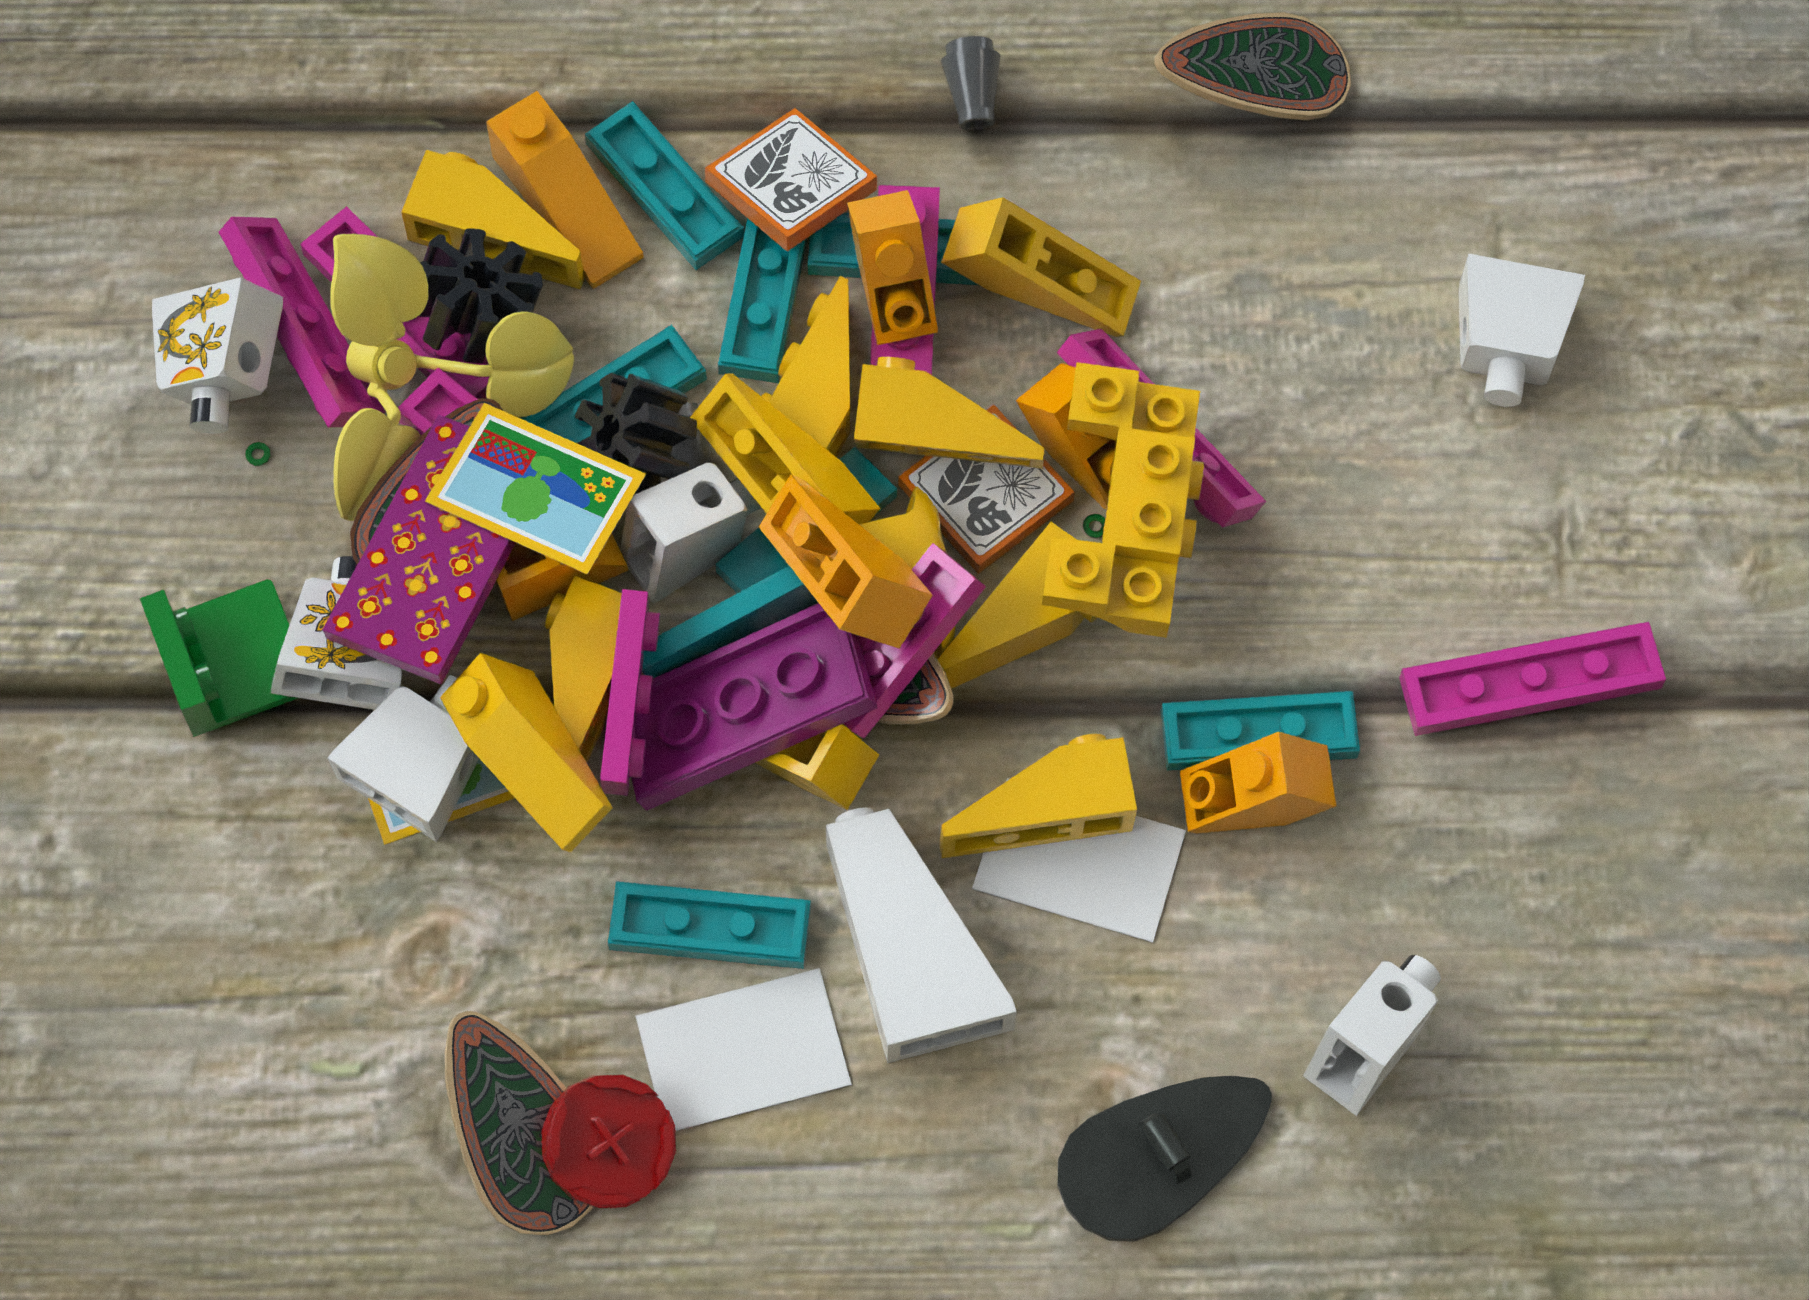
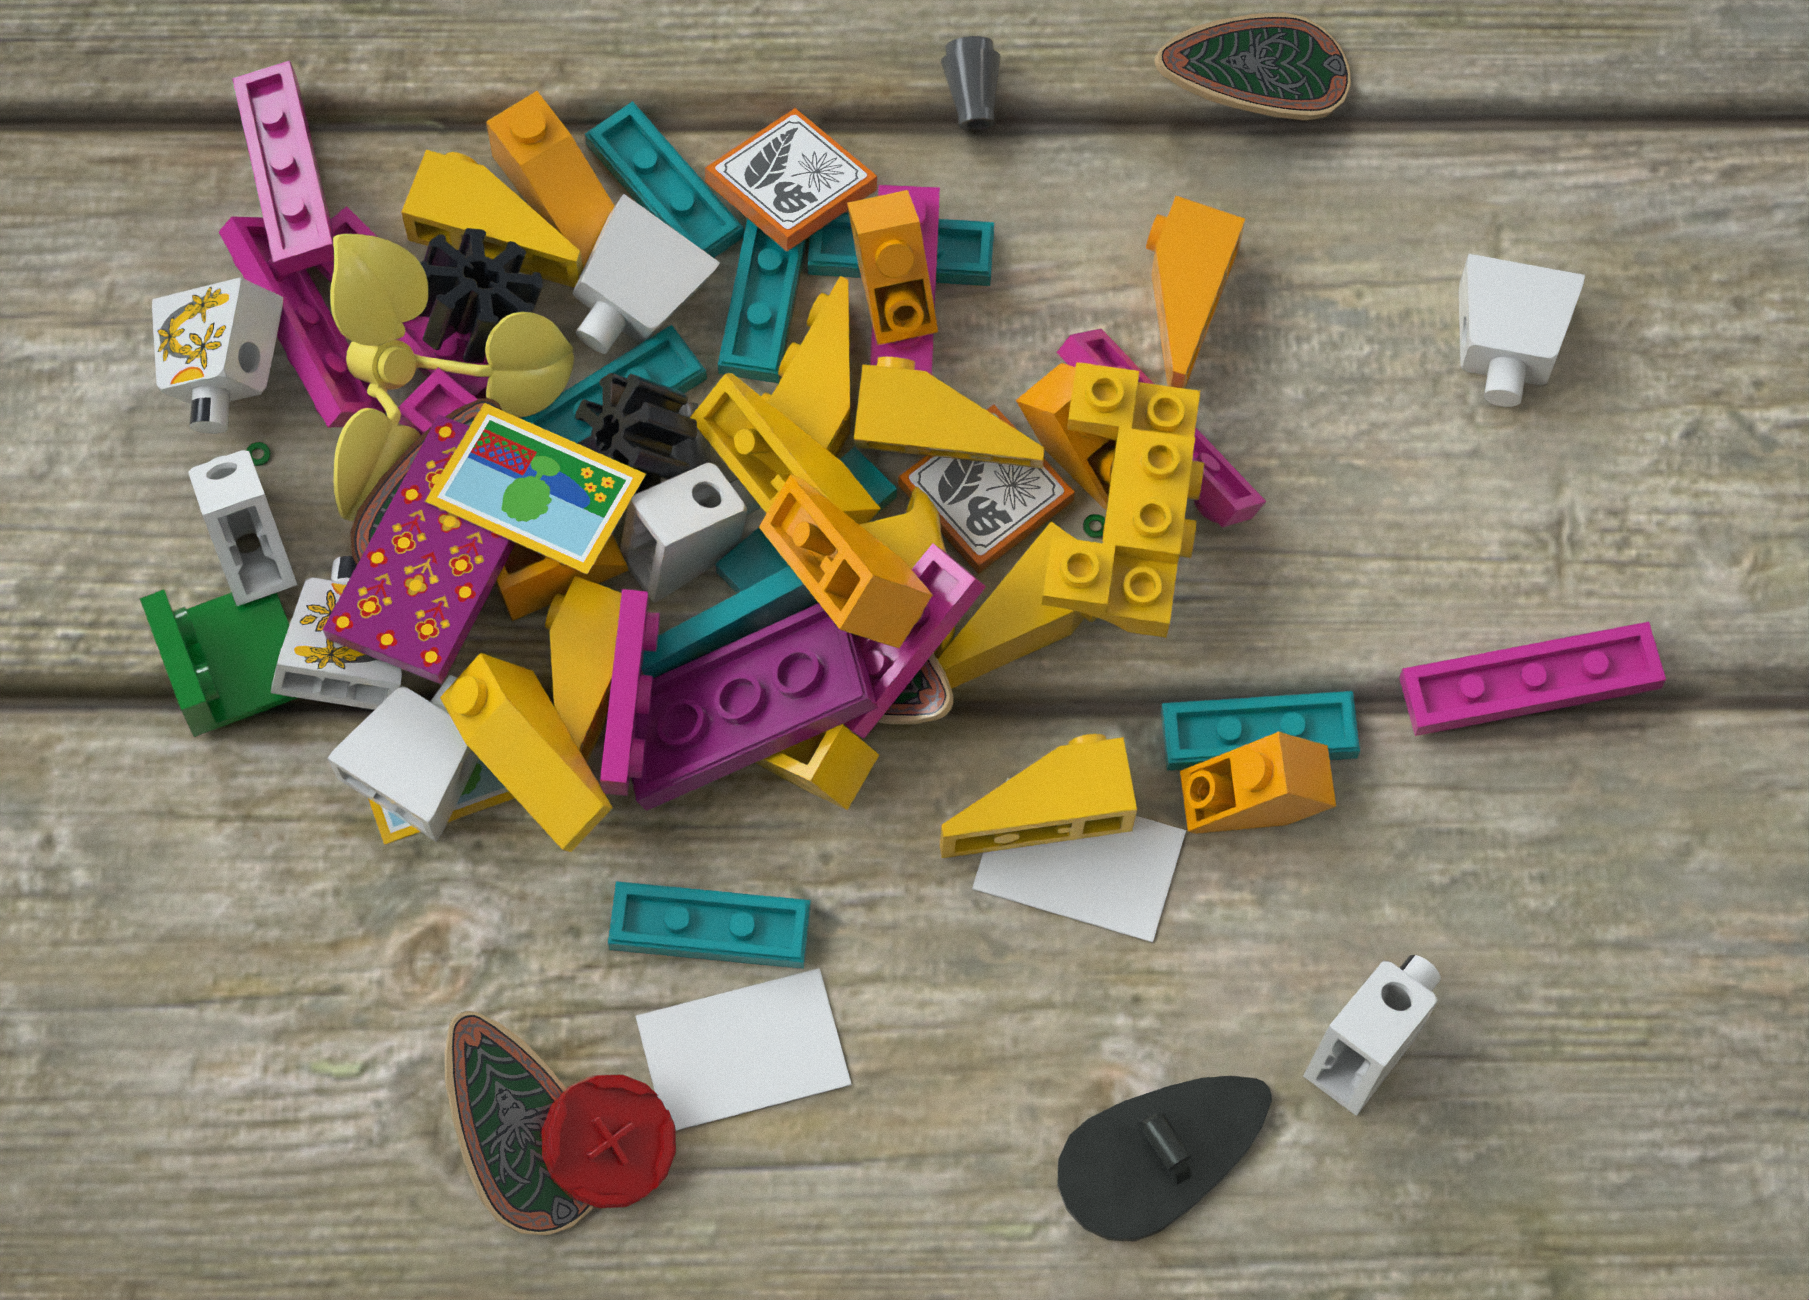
white slope [826,807,1016,1063] -> none
yellow slope [941,197,1141,337] -> none
none -> white torso [188,450,297,606]
none -> plate [232,61,334,277]
none -> white torso [572,194,720,354]
none -> light orange slope [1146,196,1245,389]

